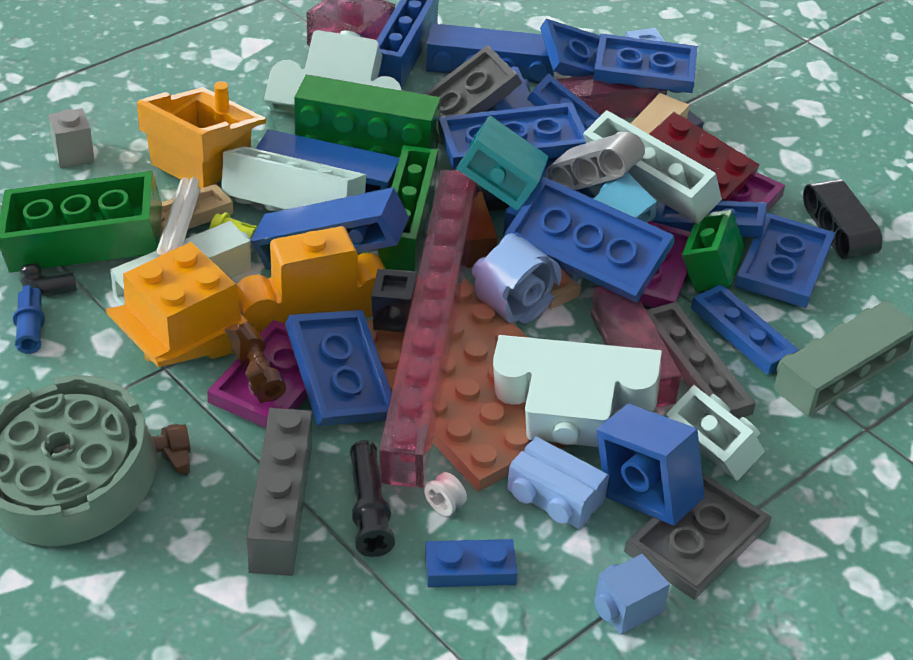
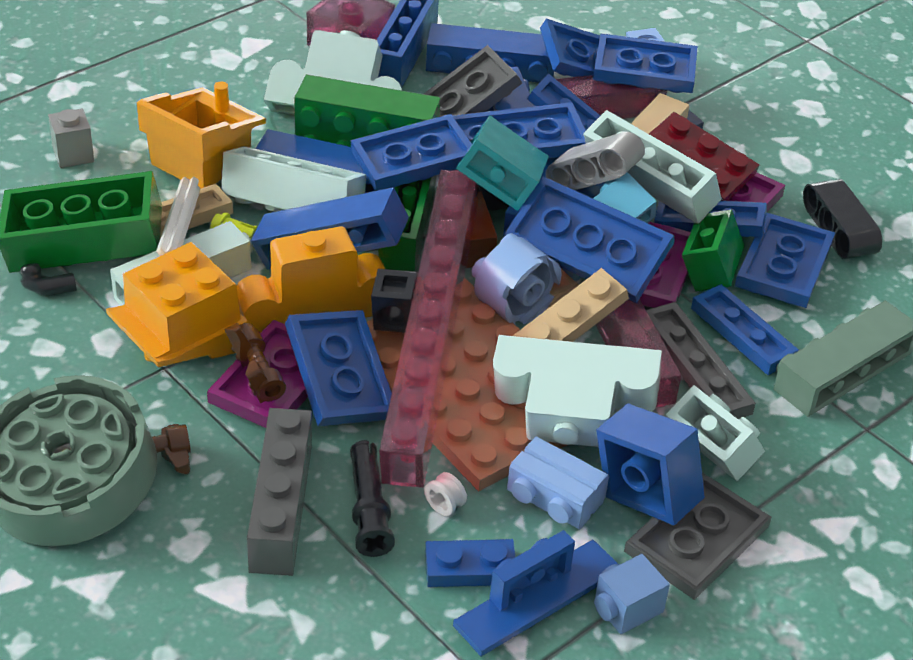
blue axle [13,285,45,354] -> none
none -> blue plate [351,114,472,191]
none -> blue bracket [453,530,619,657]
none -> tan plate [513,268,629,342]

